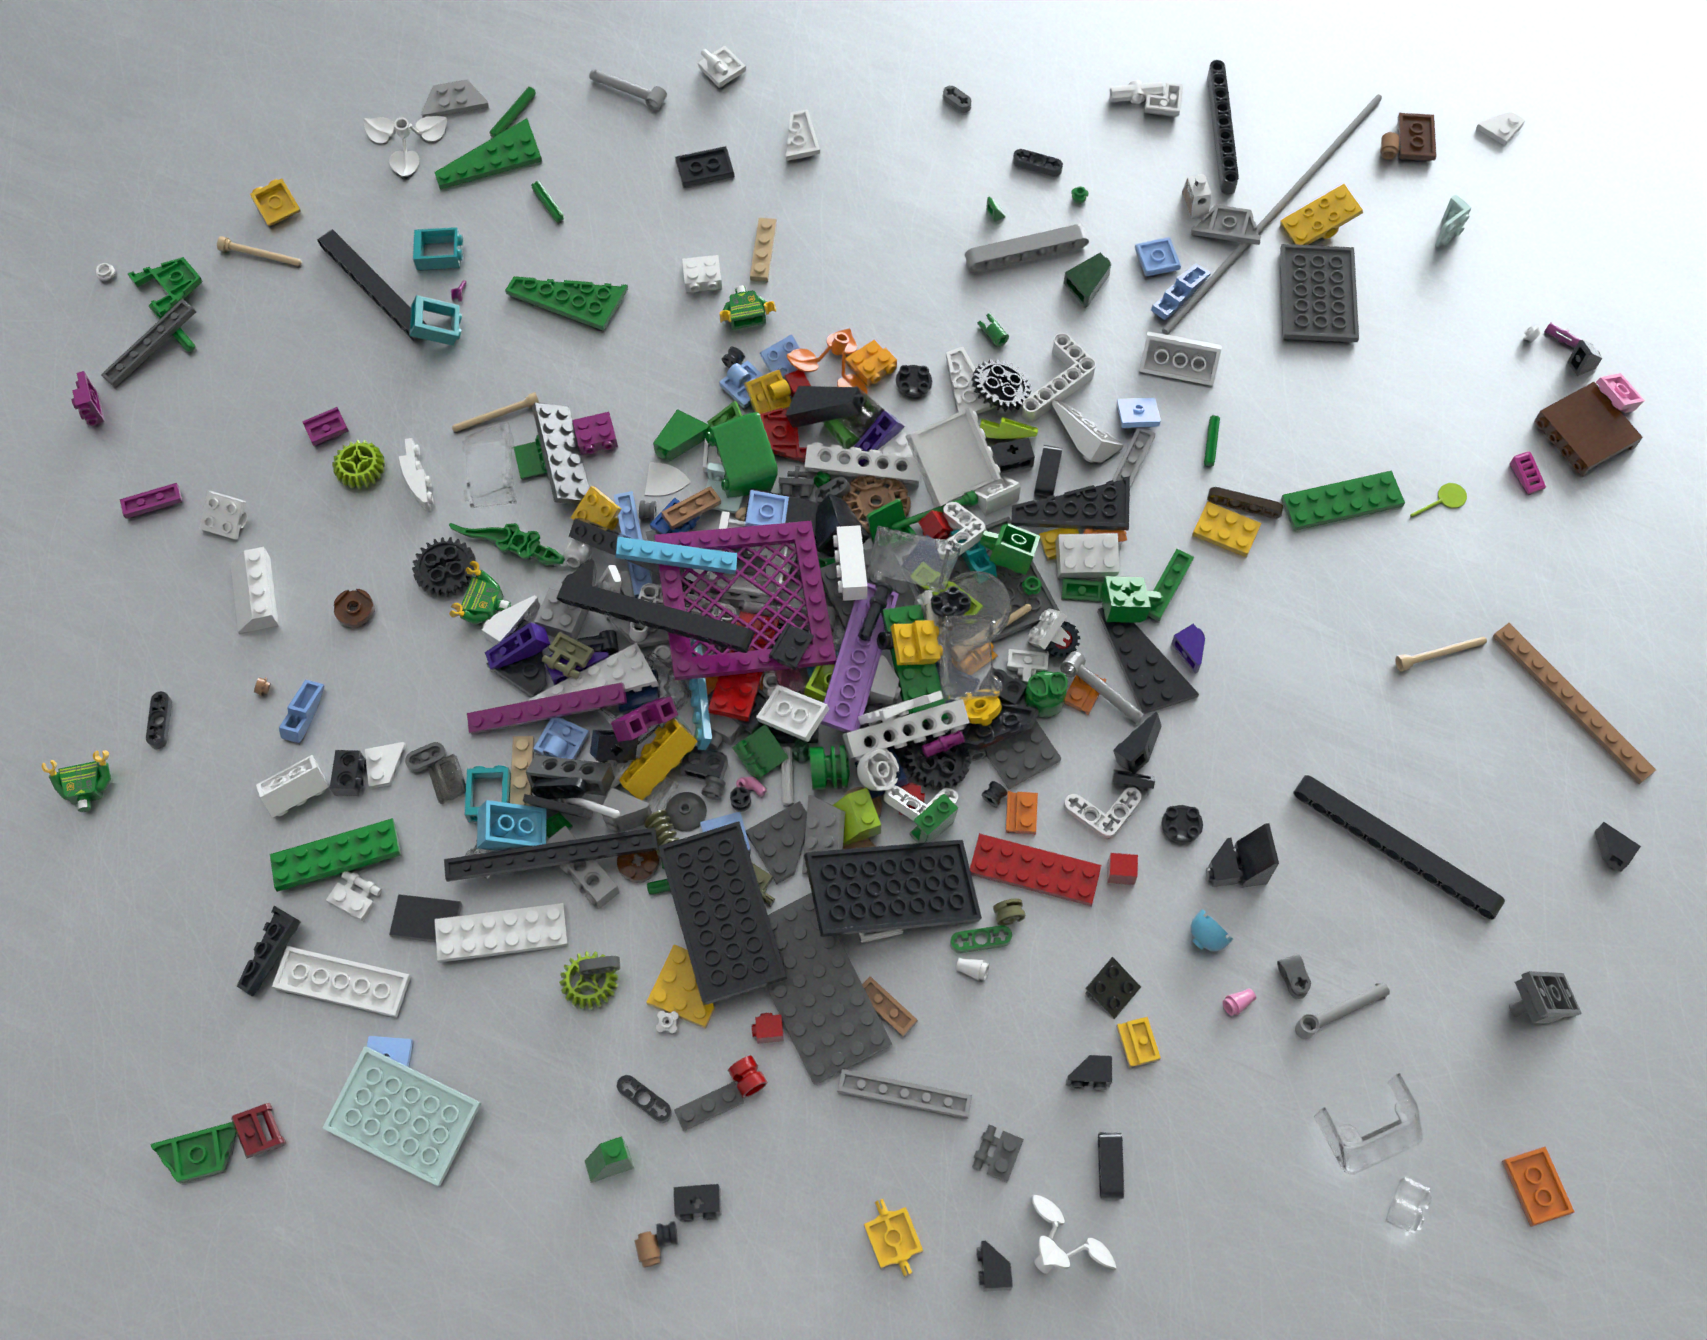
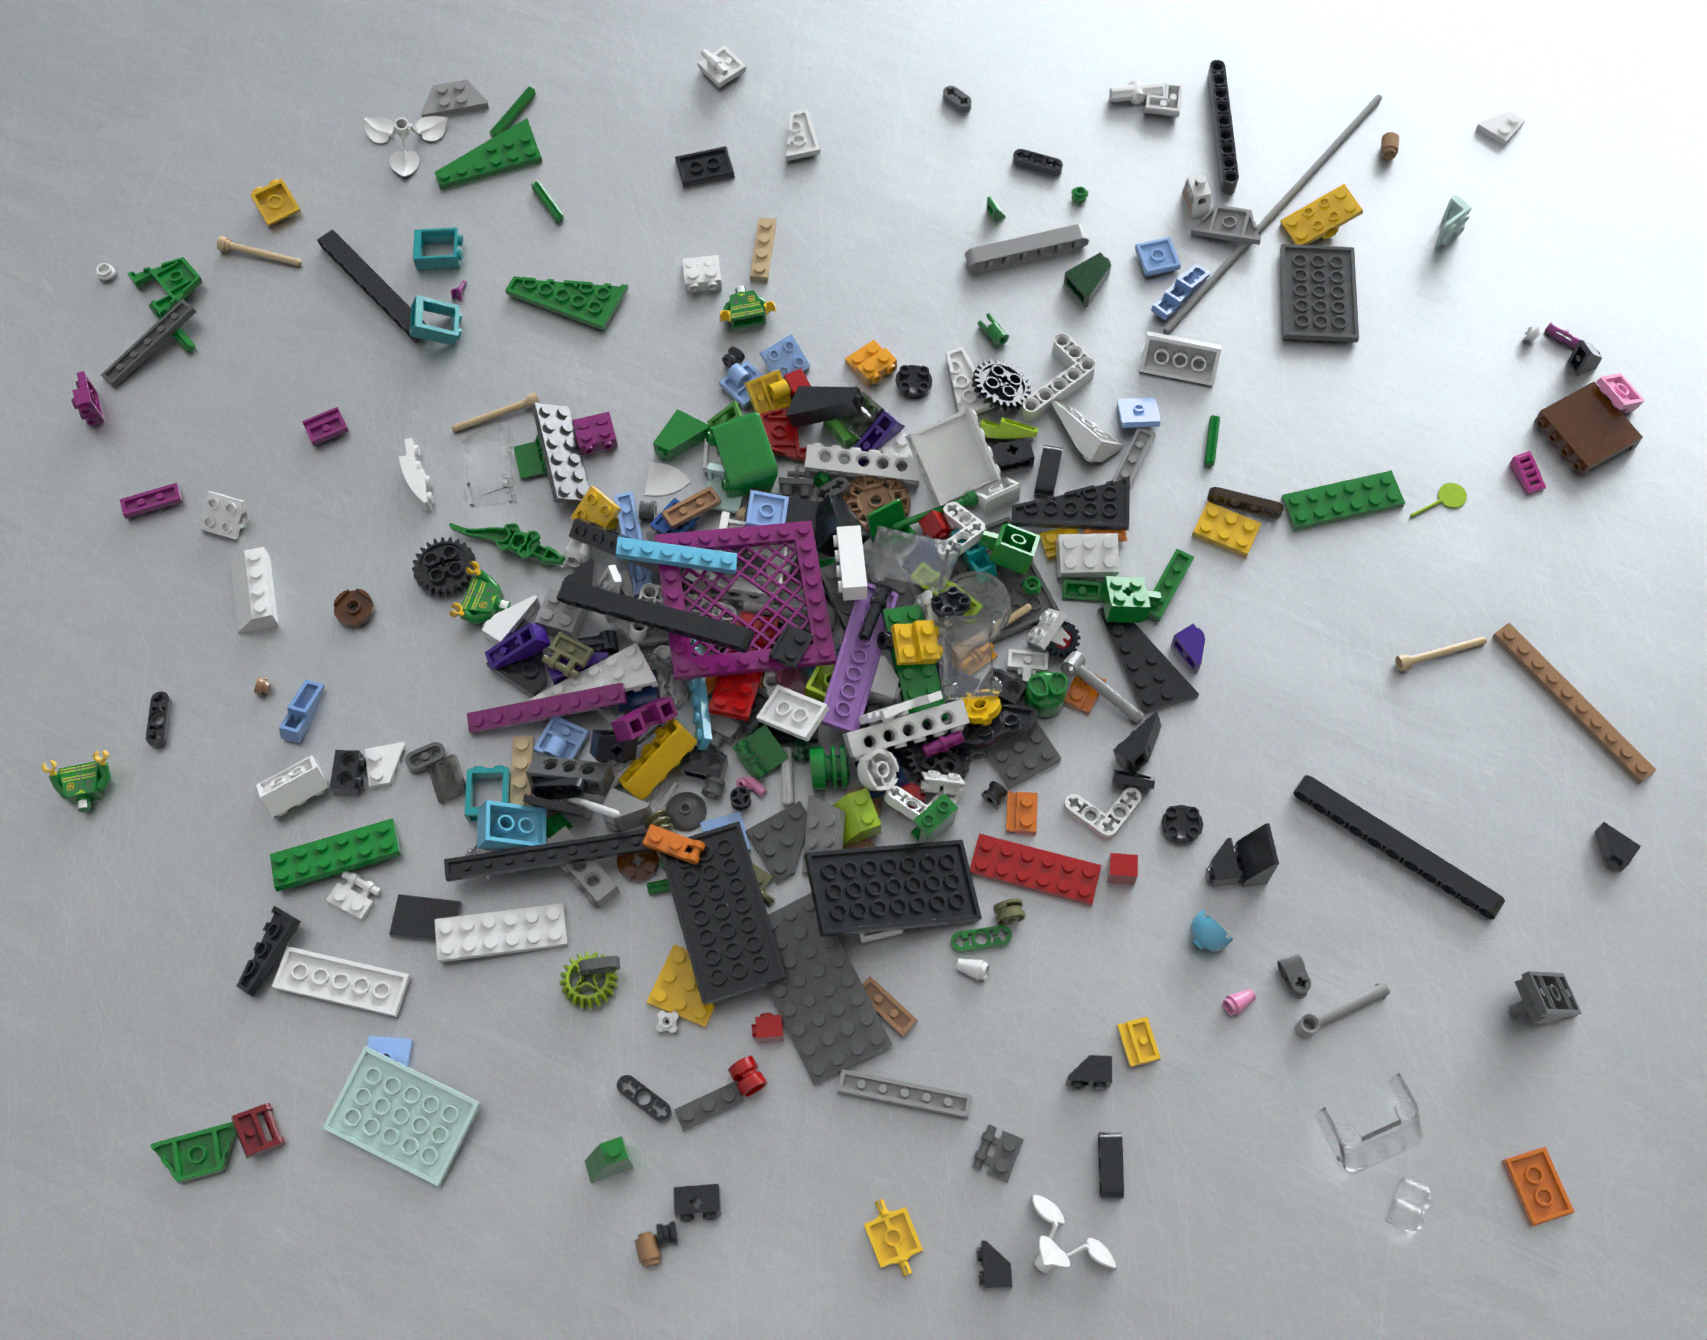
lime gear [332,439,385,489] -> none
light grey piece [589,69,667,110] -> none
orange plant [787,328,868,396] -> none
black hinge [1085,957,1141,1019] -> none
reddish brown plate [1397,112,1437,161] -> none
none -> orange plate [642,824,706,865]
none -> white hinge [920,770,966,796]

